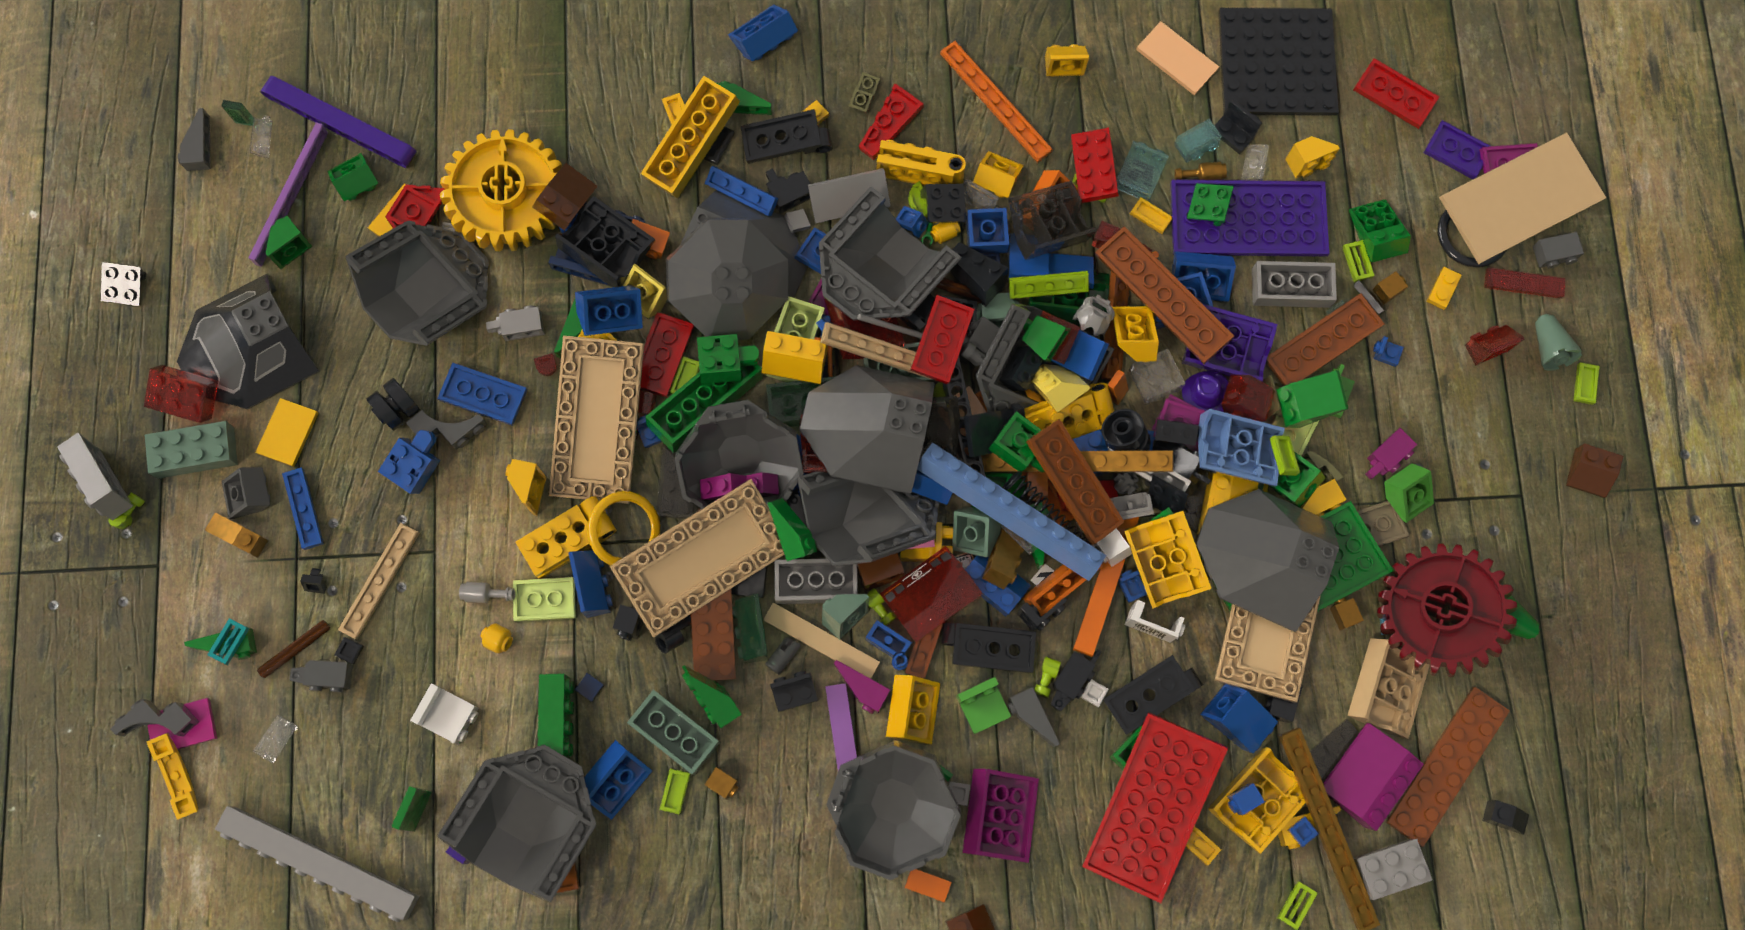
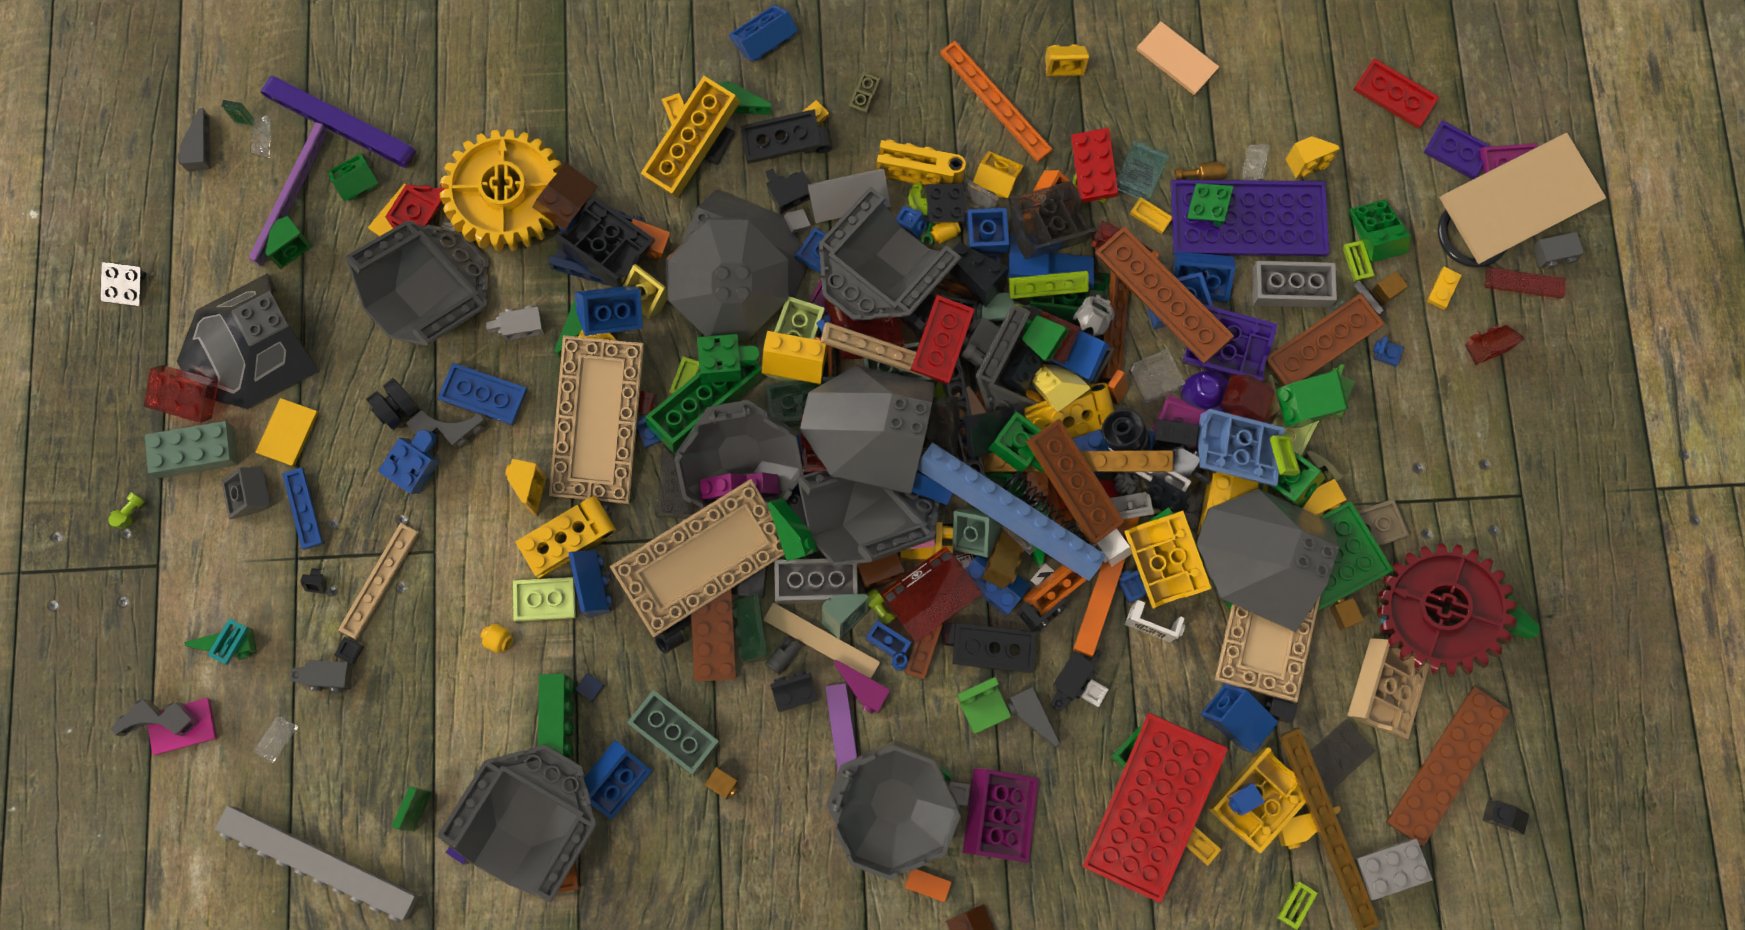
light grey brick [57,432,133,520] -> none
yellow slope [146,733,198,820] -> none
pearl gold slope [205,513,268,558] -> none
reddish brown axle [257,620,330,678] -> none
white panel [410,683,479,745] -> none
light grey piece [459,582,515,603] -> none
clear red tile [534,353,557,376] -> none
yellow wedge [587,491,660,565] -> none
black brick [613,604,643,641] -> none
red plate [640,312,695,398] -> none
lime tile [659,768,691,815] -> none
green slope [682,665,742,729] -> none
blue plate [704,166,779,216] -> none
light grey axle [857,314,923,338] -> none
red wing [859,83,924,160] -> none
yellow slope [886,675,940,745] -> none
lime leg [1034,656,1061,697] -> none
black hinge [1103,655,1204,735] -> none
yellow slope [1112,306,1159,362] -> none
clear light blue brick [1174,119,1222,163] -> none
black bracket [1211,100,1262,155] -> none
black plate [1219,8,1339,116] -> none
blue tile [1288,817,1319,847] -> none
magenta slope [1323,723,1424,831] -> none
magenta hinge [1365,428,1417,480] -> none
bright green slope [1384,463,1434,523] -> none
sand green cone [1535,314,1582,371] -> none
reddish brown slope [1566,443,1624,498] -> none
lime tile [1574,362,1600,405] -> none

